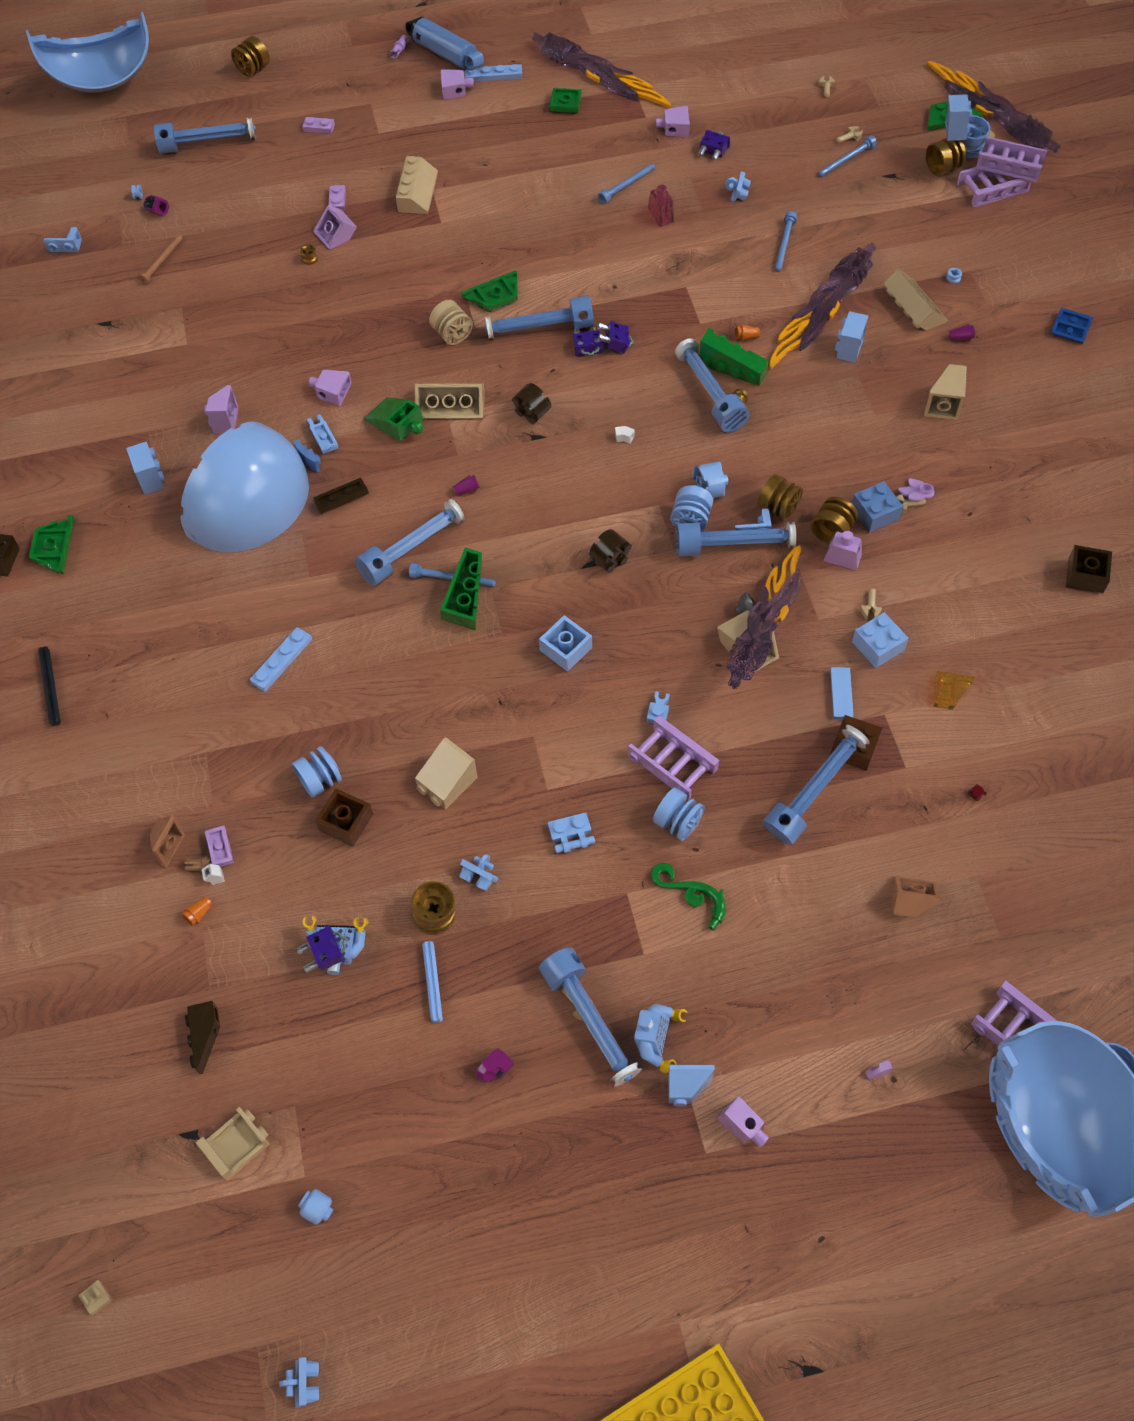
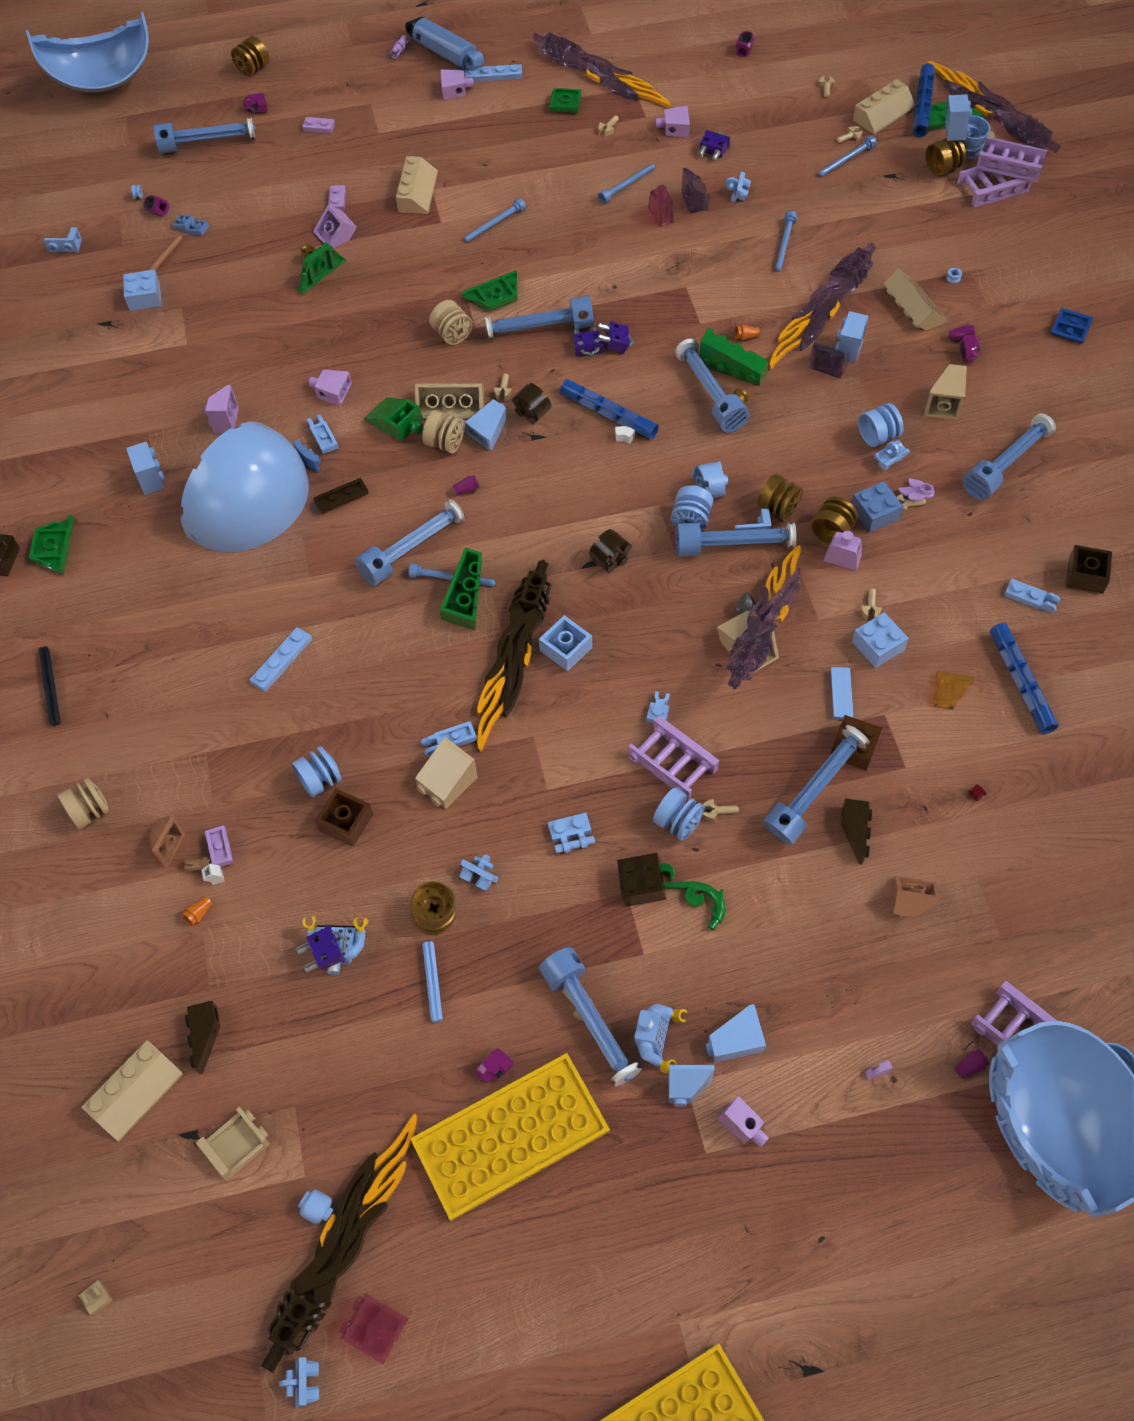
none -> tan wheel [57,777,110,830]
none -> tan slope [82,1040,183,1142]
none -> light blue brick [123,270,161,311]
none -> medium blue slope [173,215,209,236]
none -> magenta rock [243,93,268,113]
none -> dark brown piece [261,1113,418,1373]
none -> green wing [298,242,346,295]
none -> clear pink plate [339,1293,408,1364]
none -> yellow plate [410,1053,610,1221]
none -> light blue hinge [421,721,477,757]
none -> tan wheel [422,410,465,454]
none -> medium blue piece [464,198,526,242]
none -> light blue slope [465,399,507,451]
none -> dark brown piece [477,560,552,752]
none -> tan bar [494,373,512,401]
none -> blue piece [560,379,659,440]
none -> tan bar [599,115,619,137]
none -> dark brown brick [617,853,667,907]
none -> slope [682,168,710,213]
none -> tan bar [702,799,739,822]
none -> light blue slope [706,1004,766,1063]
none -> magenta rock [735,31,754,57]
none -> clear purple slope [809,342,850,379]
none -> dark brown slope [841,798,872,865]
none -> tan slope [853,79,916,135]
none -> light blue wheel [858,403,904,447]
none -> light blue hips [874,440,910,471]
none -> blue piece [913,64,935,137]
none -> magenta cone [954,1049,989,1079]
none -> magenta rock [960,335,980,363]
none -> medium blue piece [962,413,1056,500]
none -> blue piece [990,623,1059,734]
none -> light blue hinge [1004,579,1061,613]

